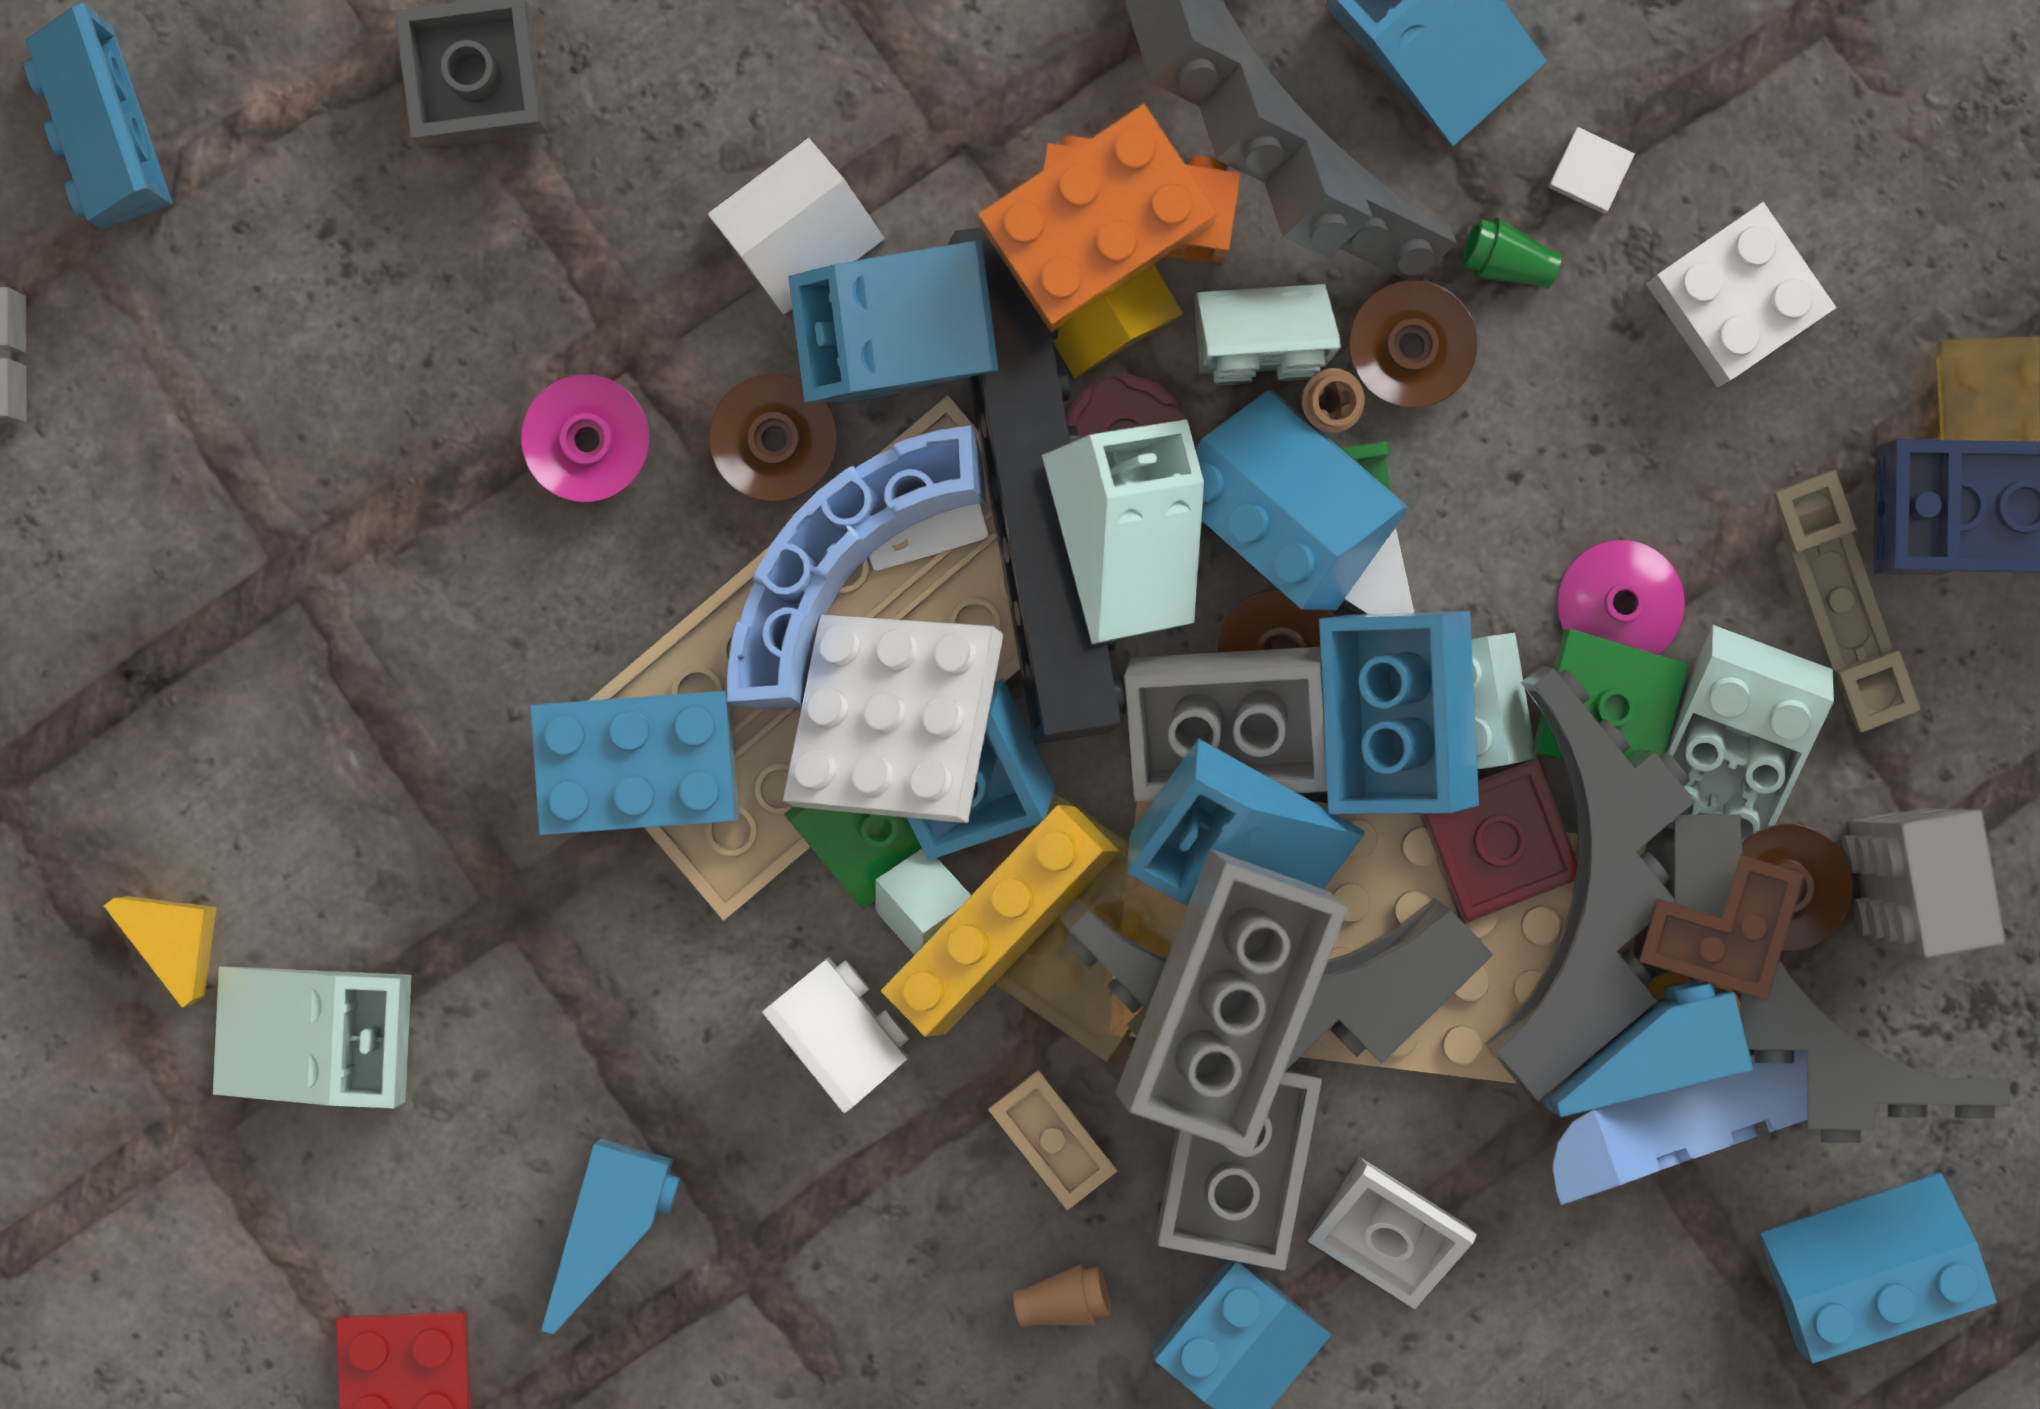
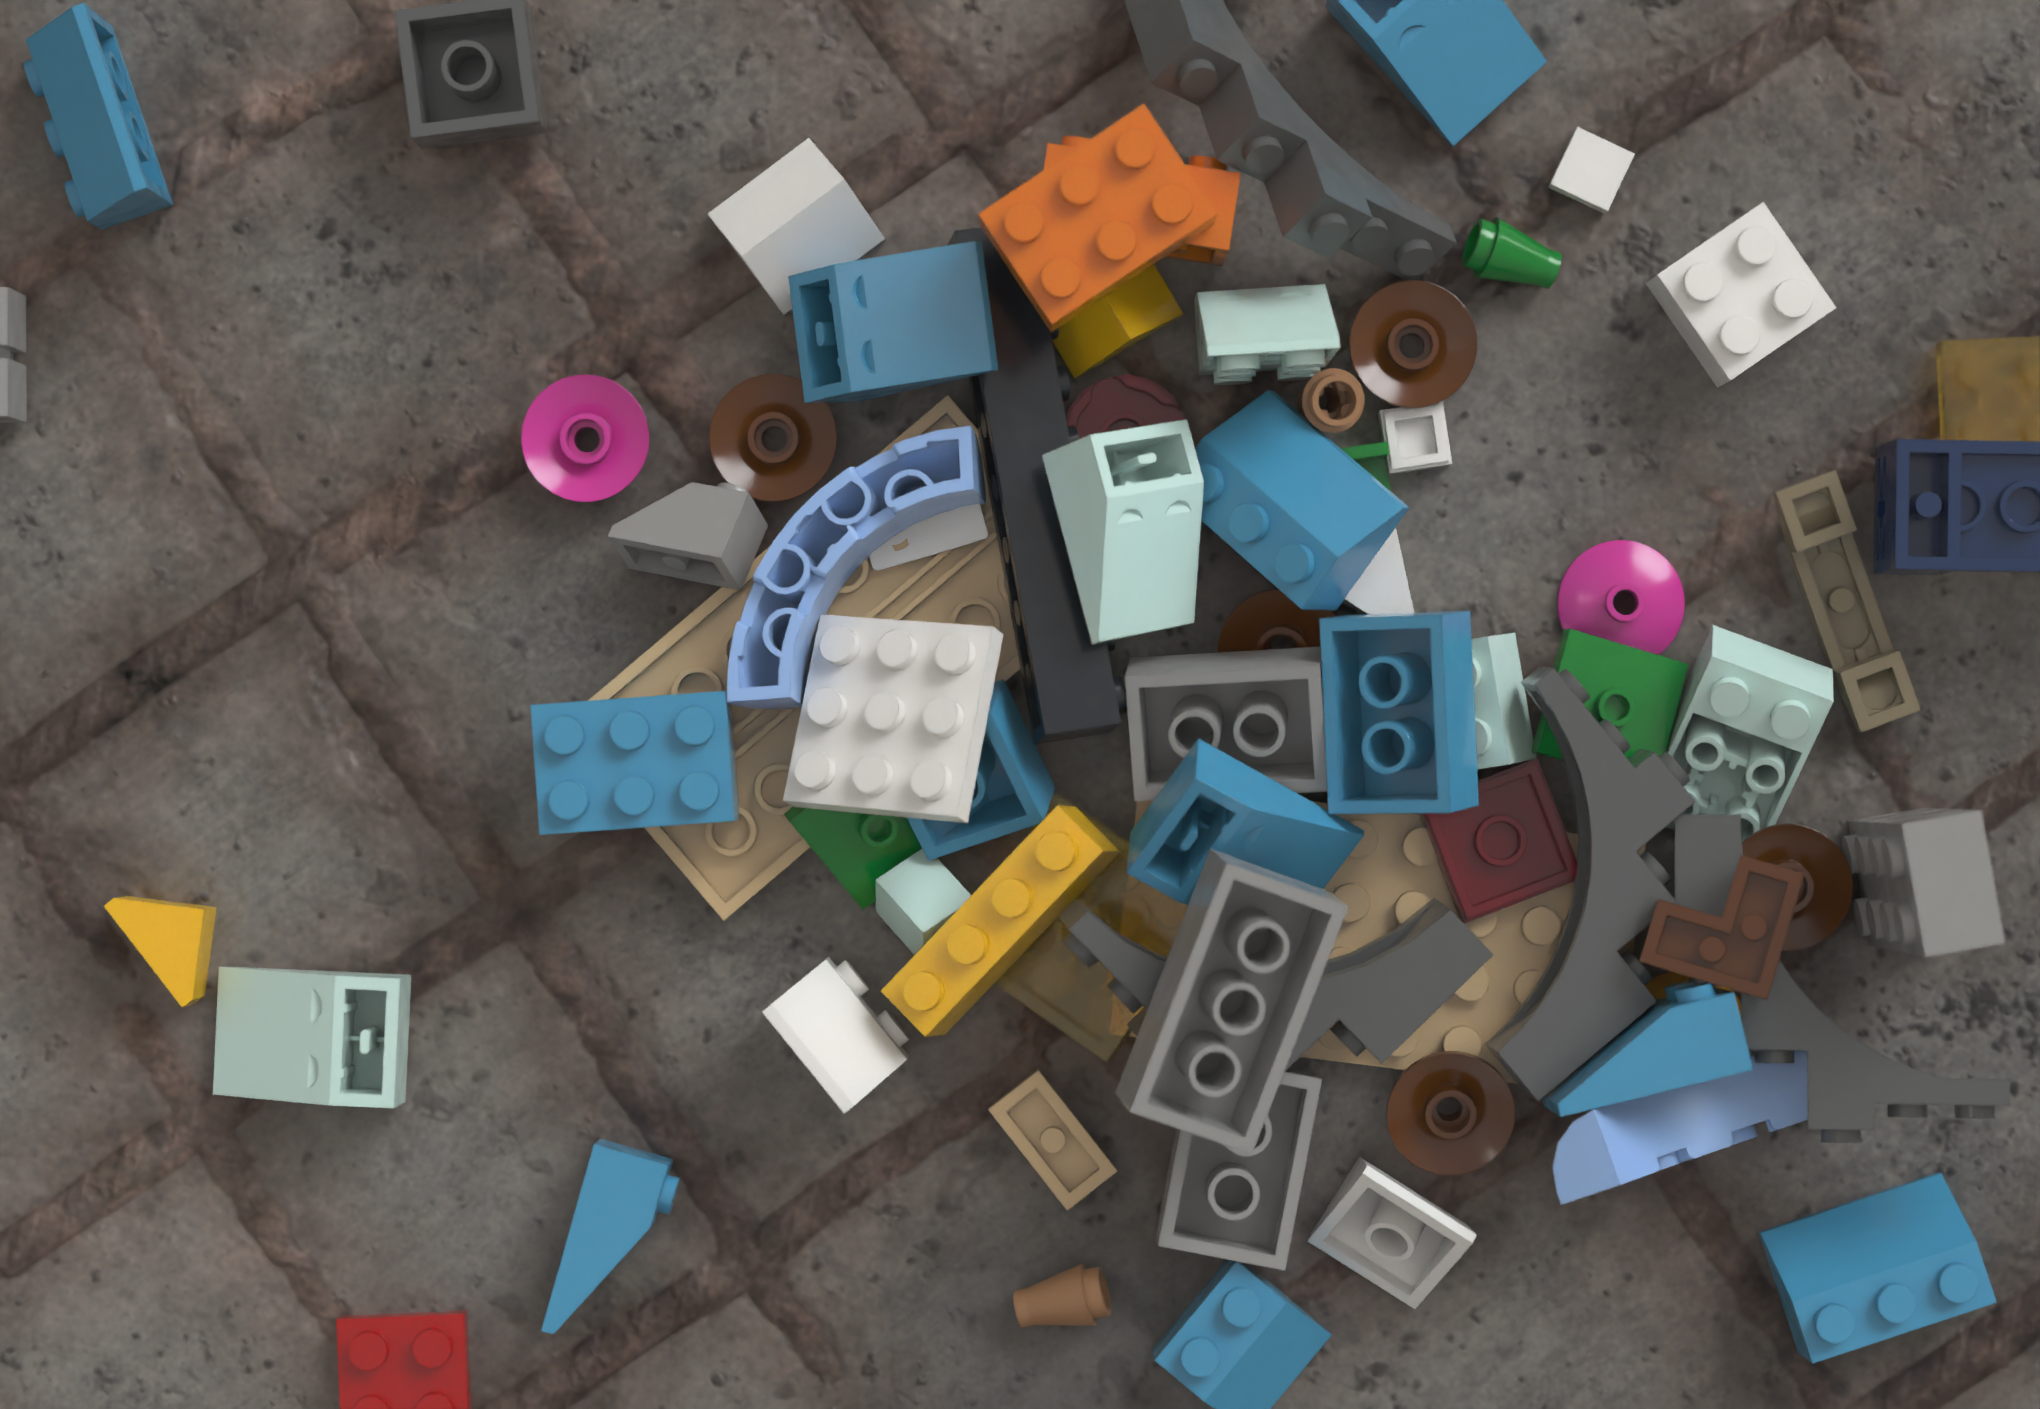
none -> light grey slope [608,482,768,590]
none -> white tile [1378,401,1452,475]
none -> reddish brown dish [1386,1051,1515,1176]

